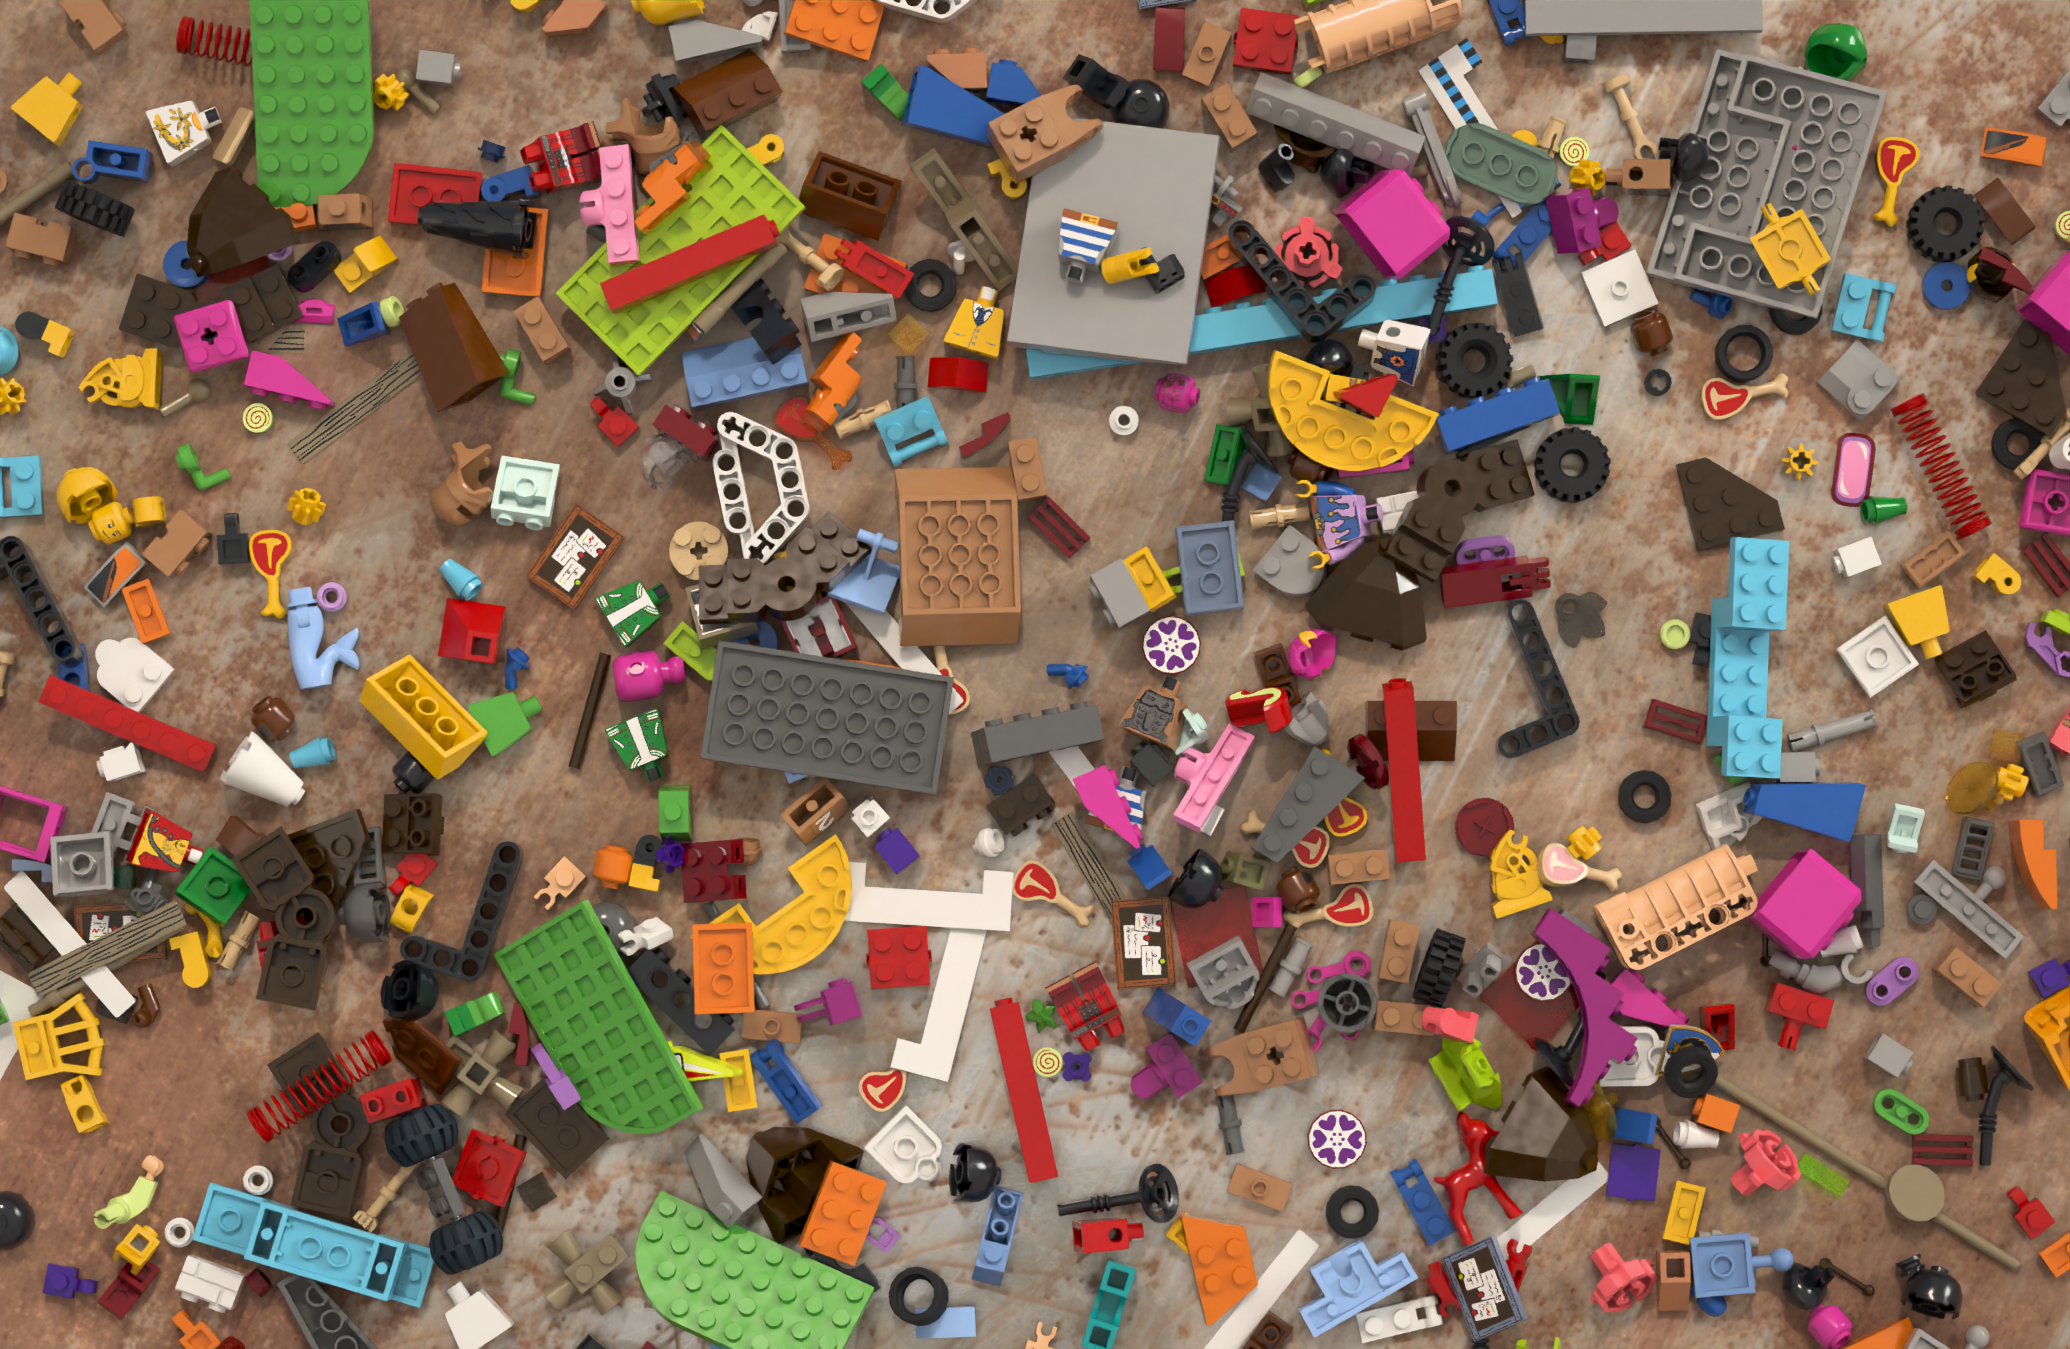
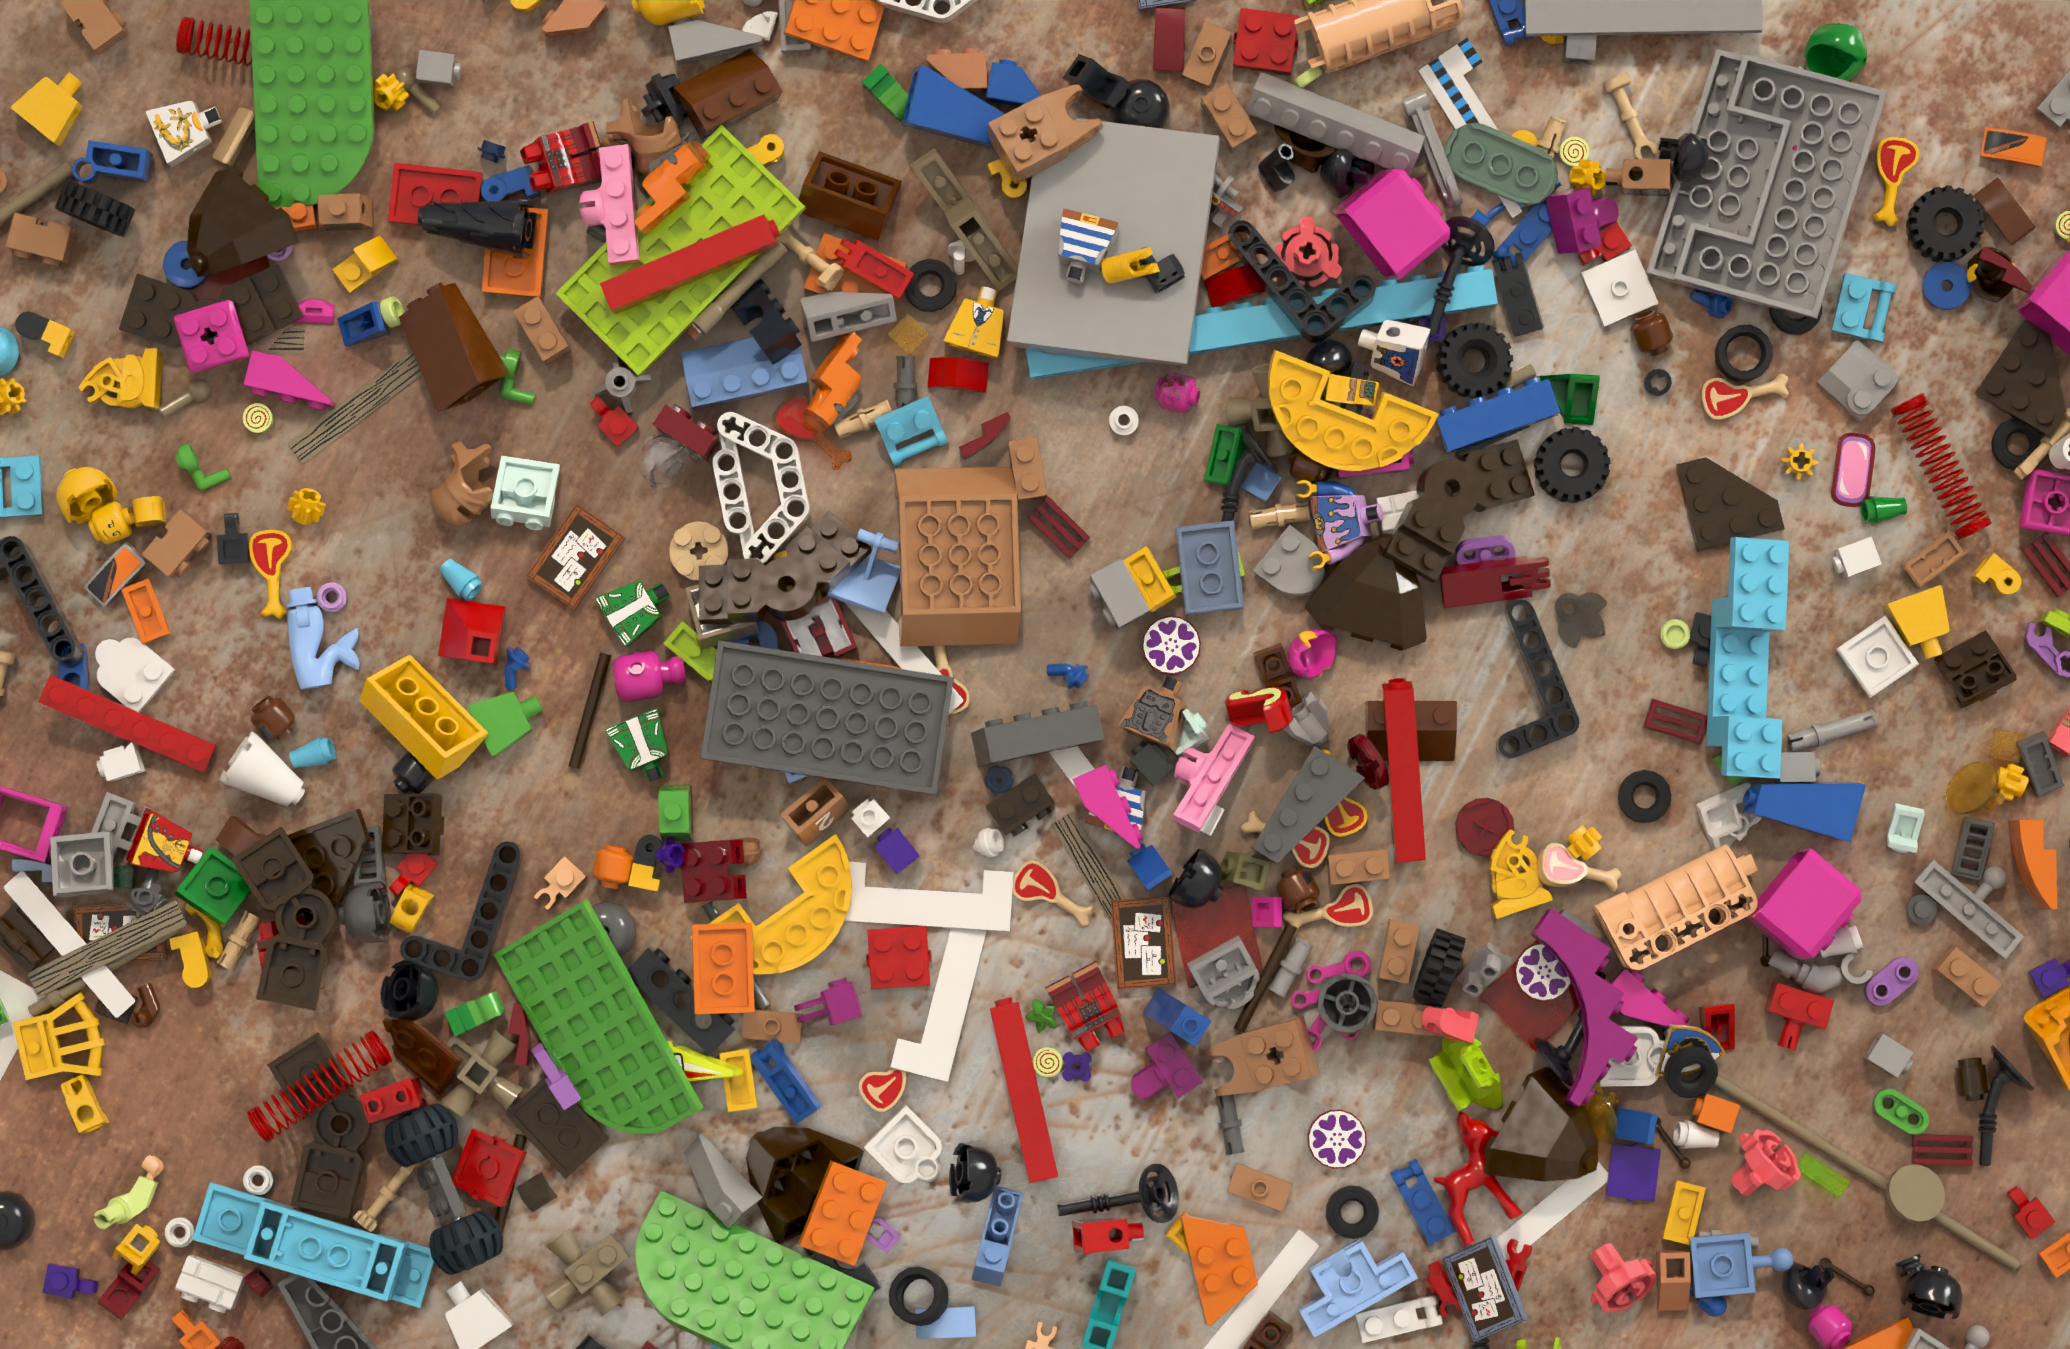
black plate [287,241,341,293] -> none
white plate [618,917,674,956] -> none
red slope [1333,373,1397,418] -> none
yellow plate [1750,203,1832,296] -> none
dark grey piece [1851,834,1884,946] -> none

